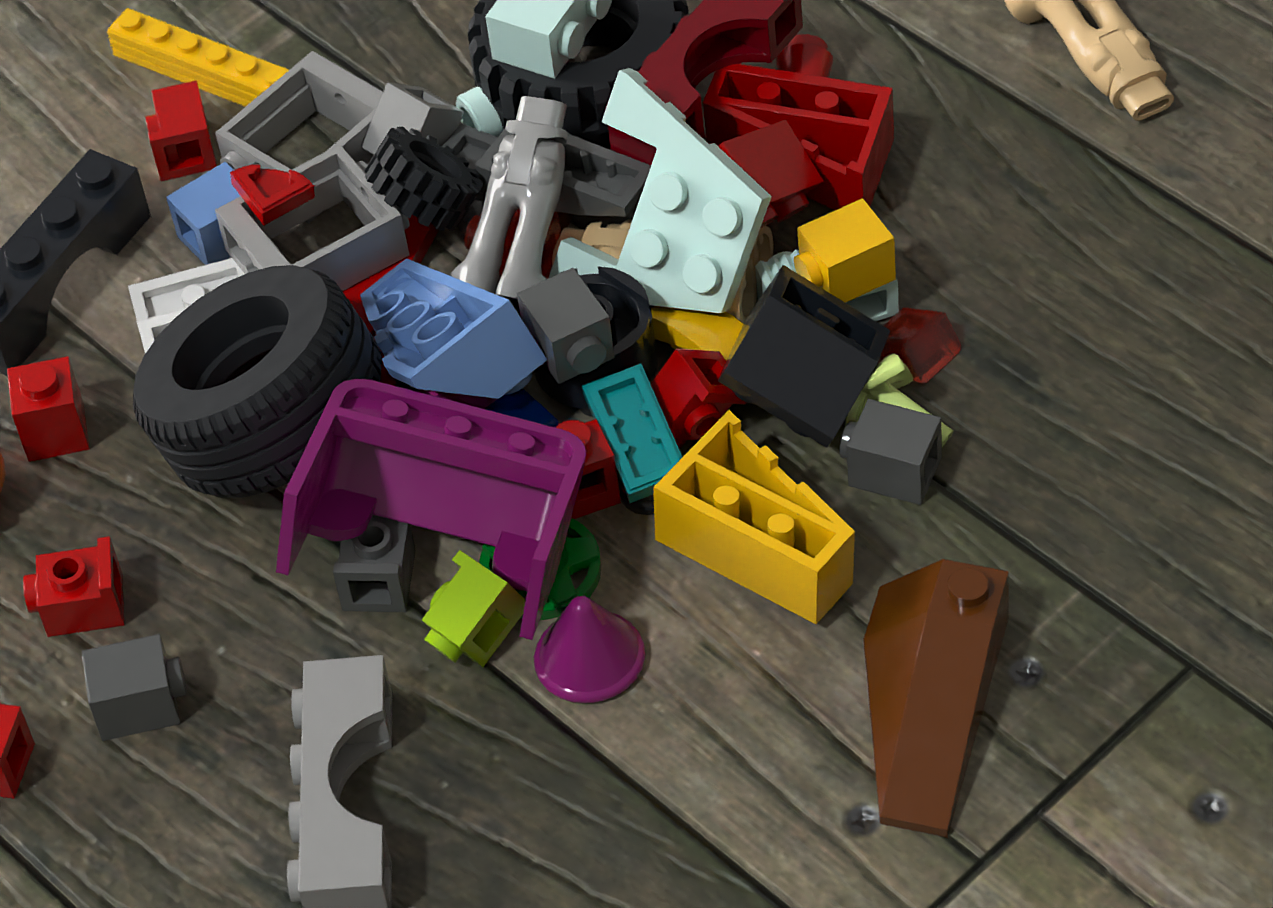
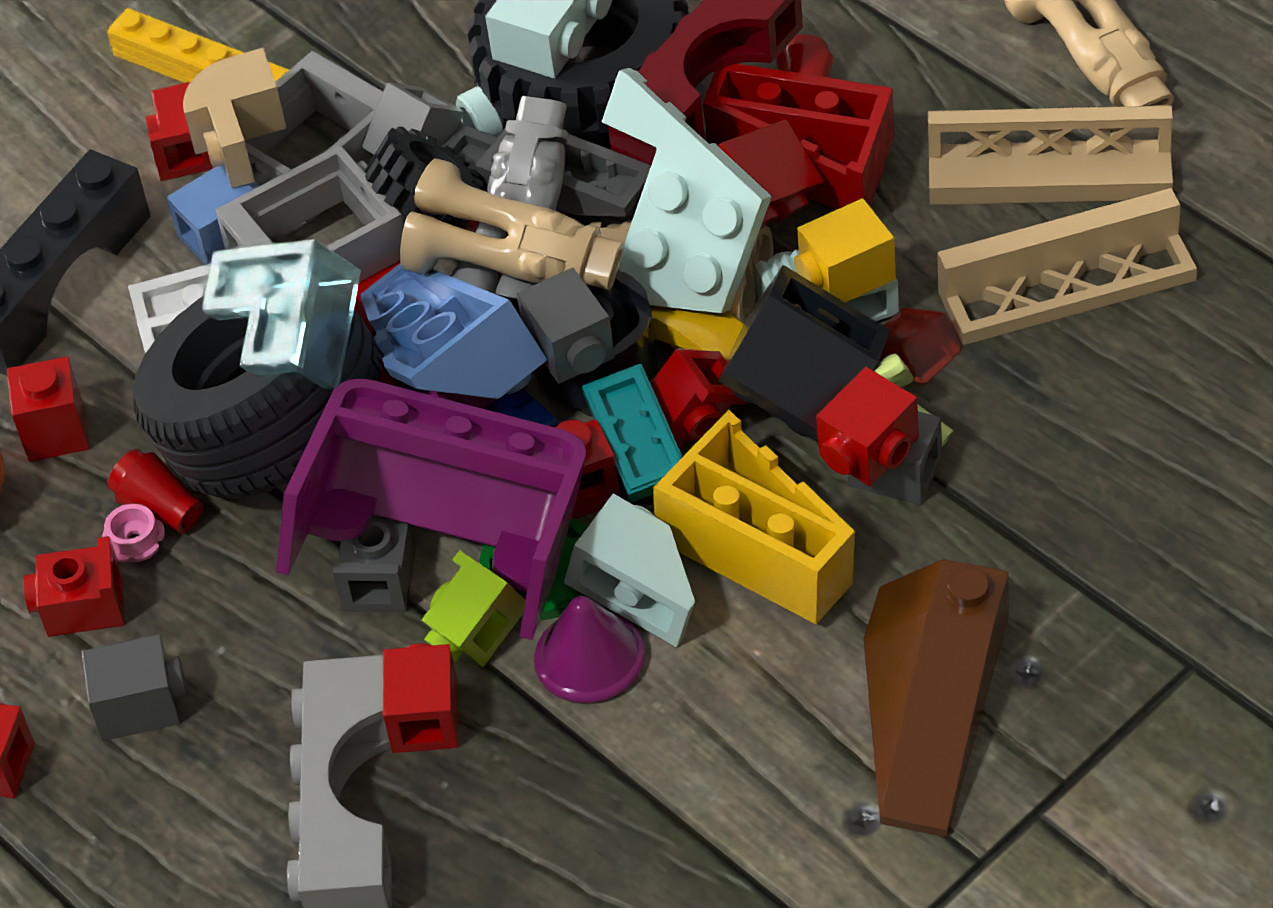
red tile [230,164,315,226] -> none
none -> bright pink plate [102,504,165,563]
none -> red cone [107,449,204,534]
none -> tan brick [183,48,287,188]
none -> clear light blue panel [202,239,361,389]
none -> red brick [383,643,459,753]
none -> tan piece [400,158,624,290]
none -> light aqua slope [564,494,695,647]
none -> red brick [816,367,919,487]
none -> tan fence [928,105,1173,205]
none -> tan fence [938,188,1197,345]

